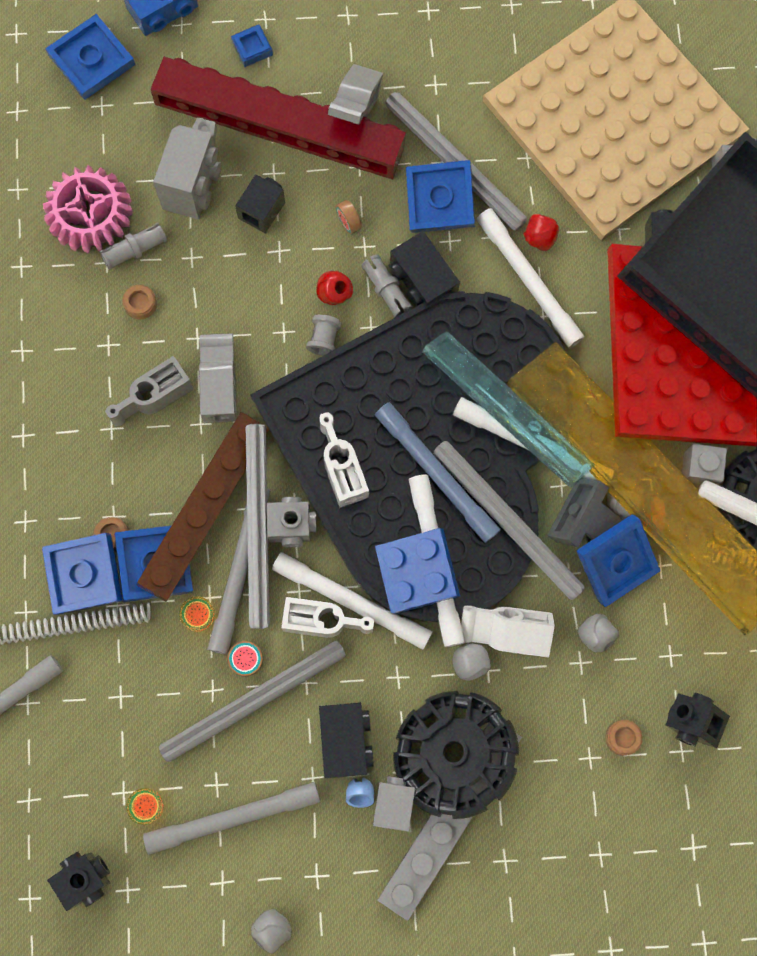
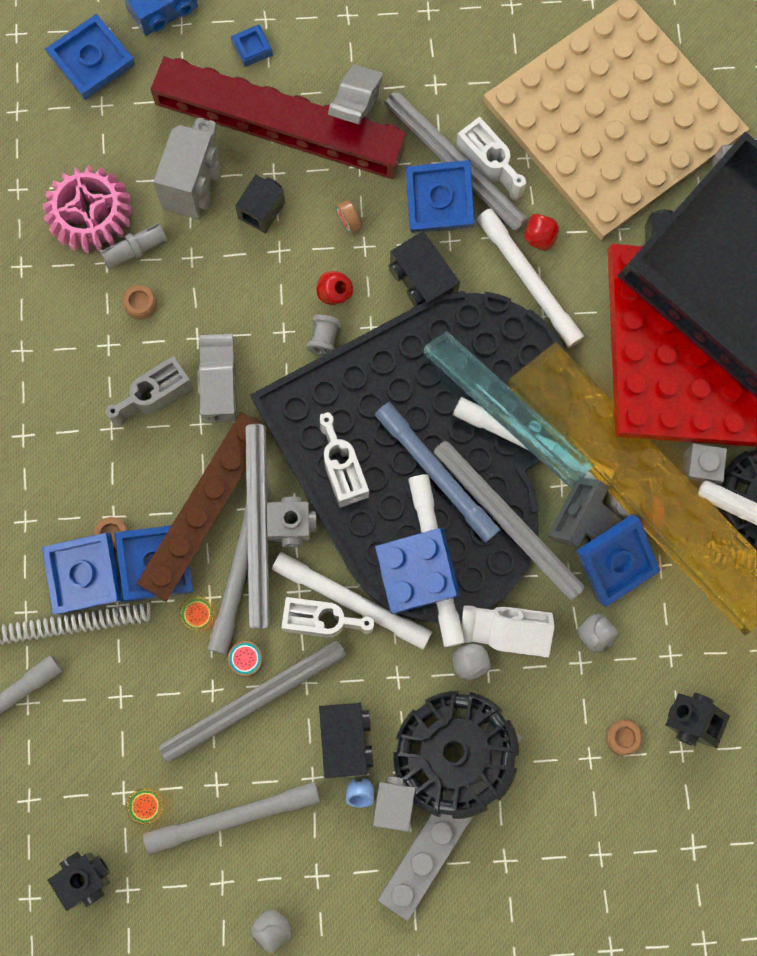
light grey pin [362,255,413,318] -> none
none -> white piece [455,117,526,201]

